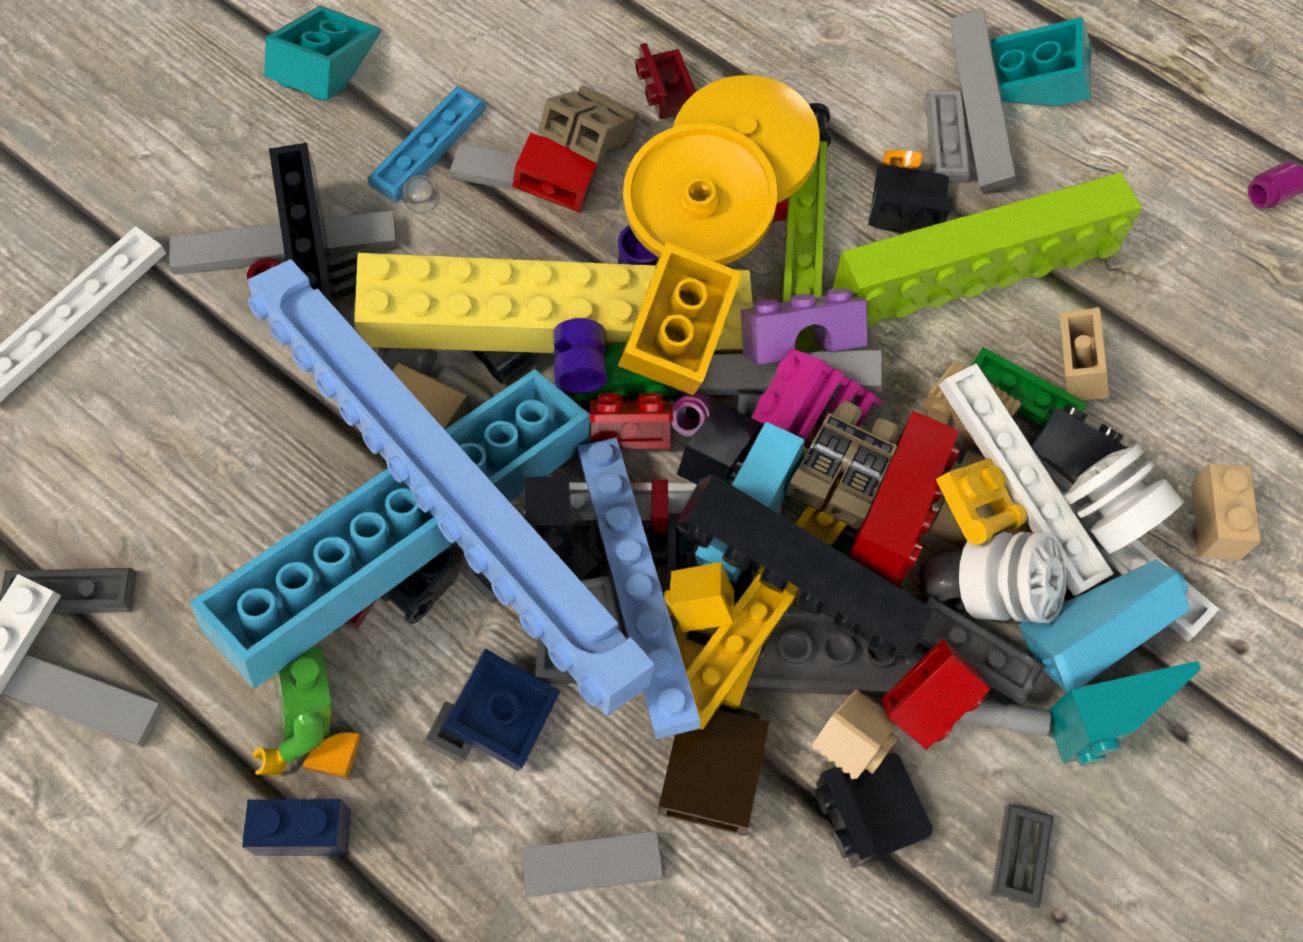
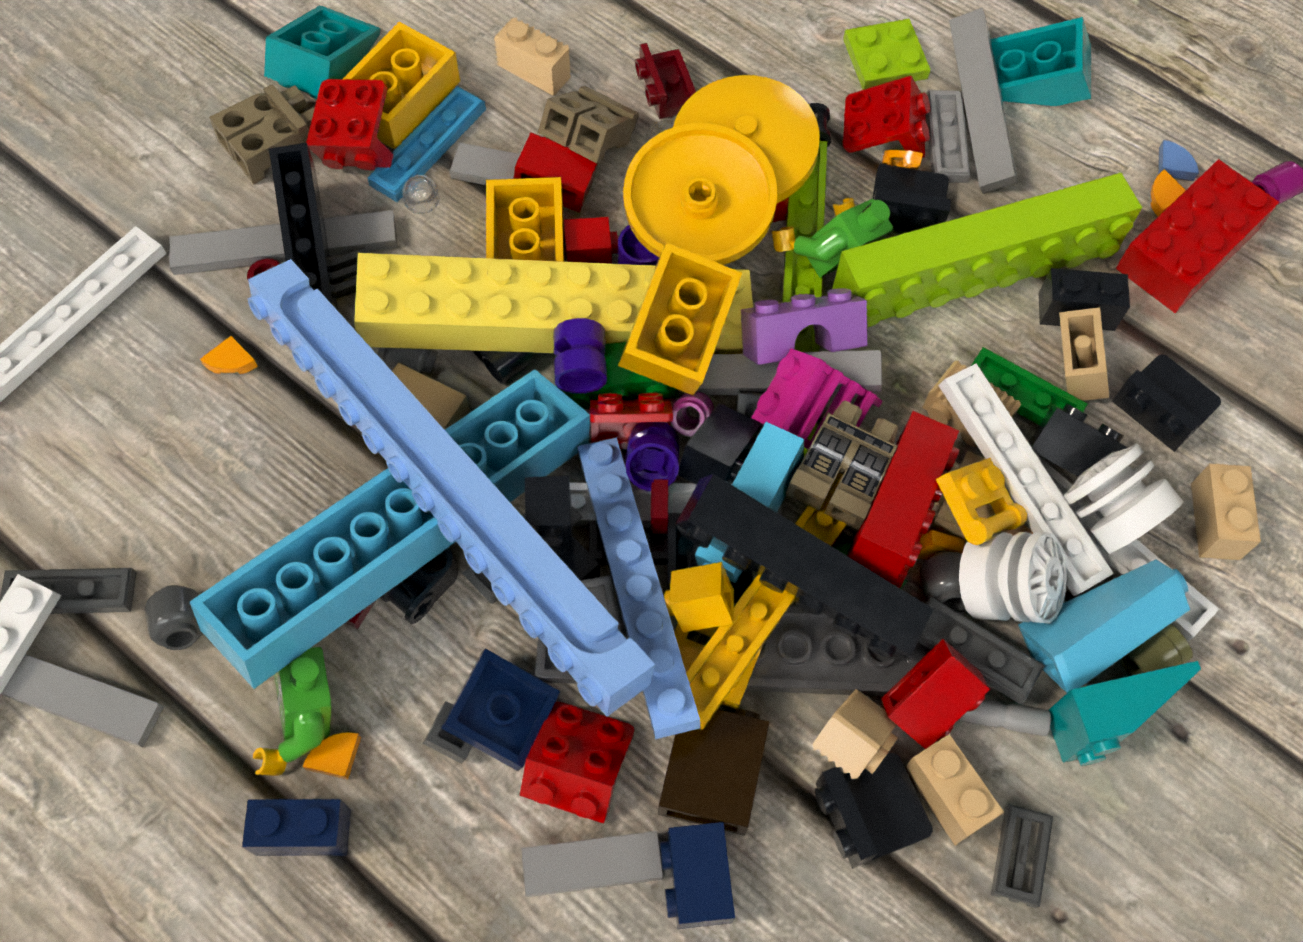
none -> dark grey head [145,585,203,650]
none -> light orange tile [200,336,258,374]
none -> dark tan hips [209,84,315,185]
none -> red bracket [306,79,393,171]
none -> yellow brick [343,22,460,150]
none -> yellow brick [486,177,565,262]
none -> tan brick [494,17,571,95]
none -> red bracket [520,702,635,824]
none -> red brick [564,217,618,264]
none -> dark purple wheel [626,422,679,491]
none -> dark blue brick [660,822,735,929]
none -> bright green torso [772,198,893,278]
none -> lime plate [843,19,931,90]
none -> red bracket [843,76,930,158]
none -> tan brick [905,734,1004,846]
none -> light orange tile [917,530,965,559]
none -> black brick [1038,268,1130,331]
none -> black bracket [1112,354,1221,452]
none -> red brick [1115,159,1280,313]
none -> olive piece [1119,624,1193,676]
none -> light orange tile [1150,169,1186,216]
none -> medium blue tile [1158,140,1199,181]

